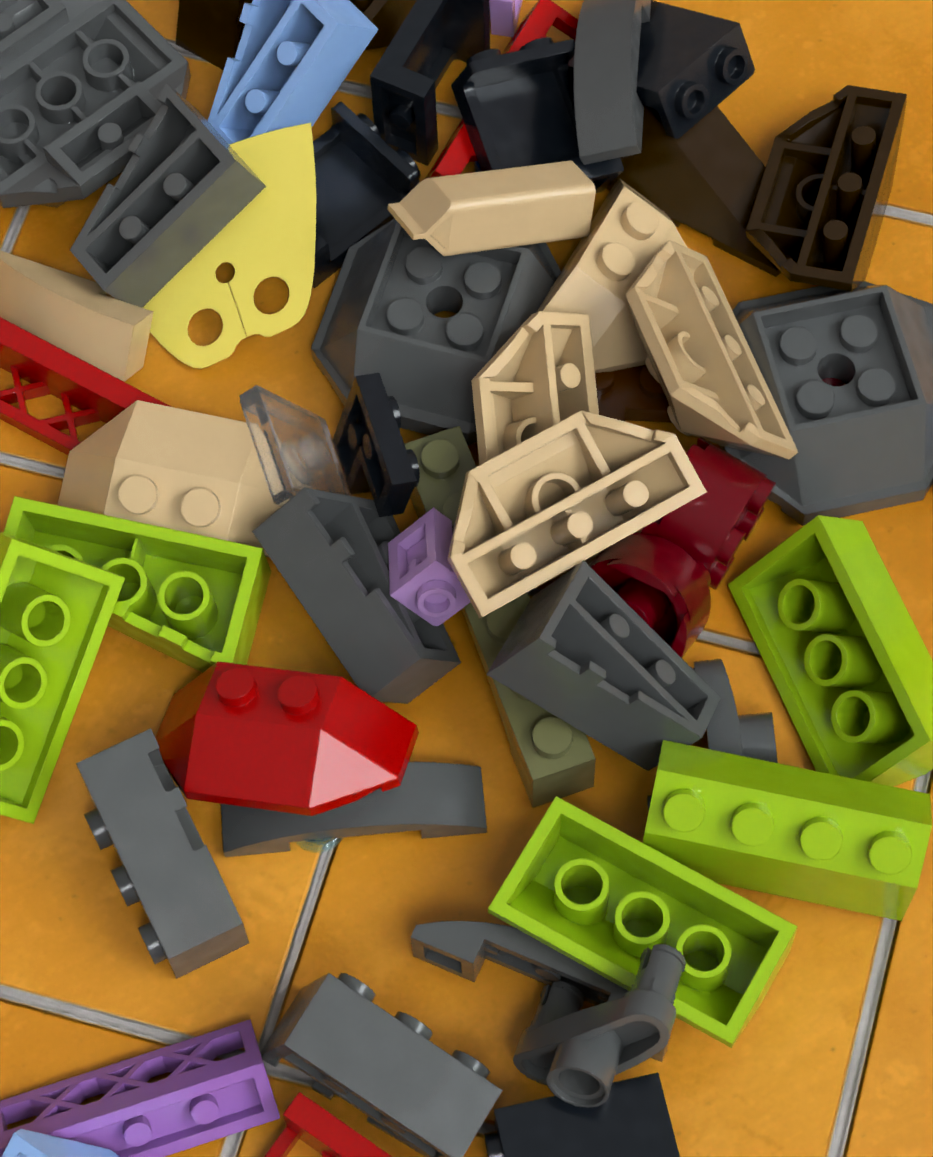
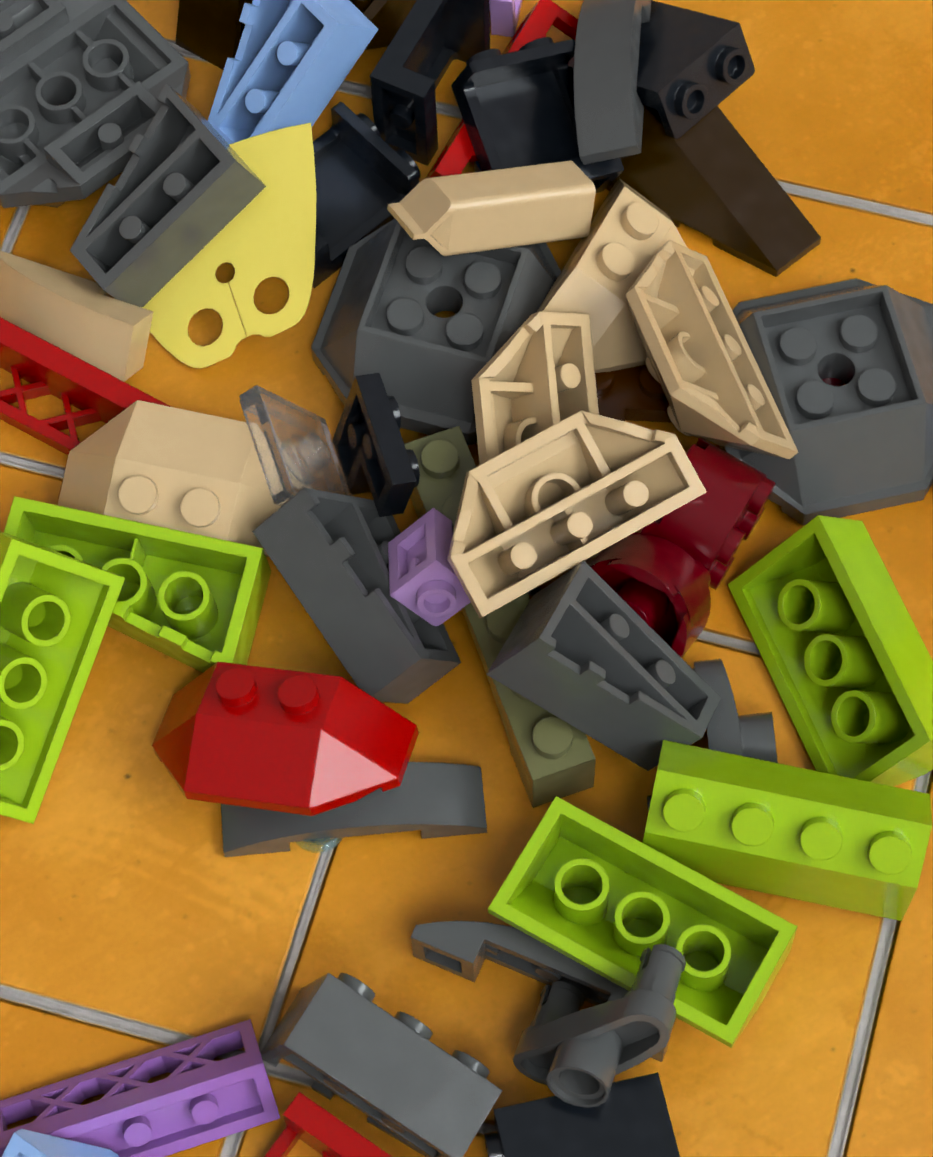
dark grey wedge [76,728,249,979] -> none
dark brown wedge [746,85,907,291] -> none

